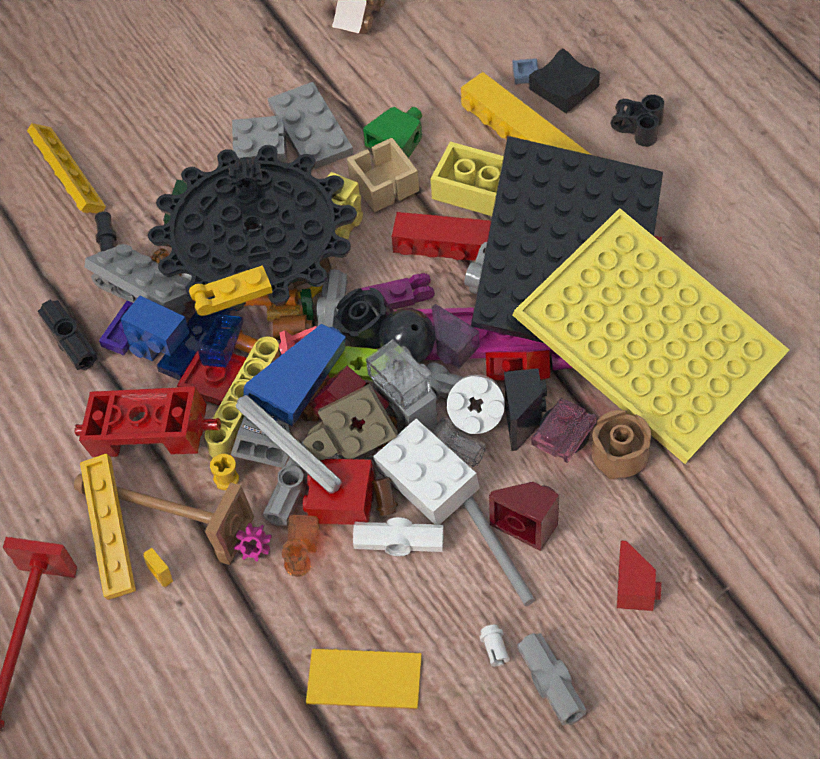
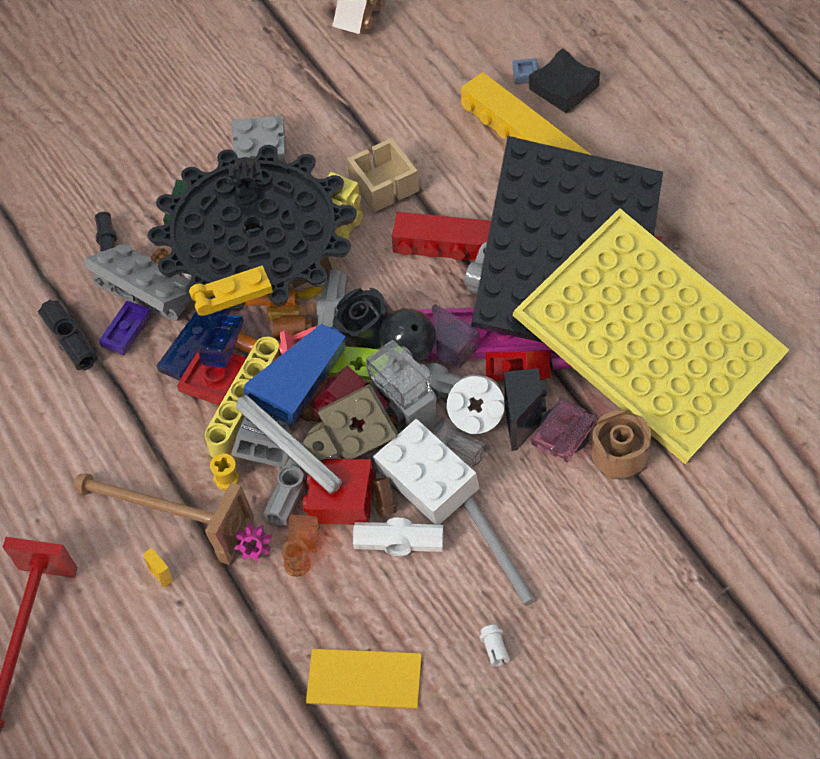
yellow plate [27,123,106,214] -> none
red brick [74,387,221,458] -> none
yellow plate [80,454,136,600] -> none
blue brick [121,296,189,362] -> none
light grey plate [268,82,353,170] -> none
dark green tile [300,288,315,326] -> none
magenta hinge [361,273,435,310] -> none
green torso [363,107,423,159] -> none
light yellow brick [431,142,503,216] -> none
dark red slope [489,482,559,551] -> none
light grey piece [518,633,586,725] -> none
black piece [610,94,664,147] -> none
red slope [617,540,661,611] -> none

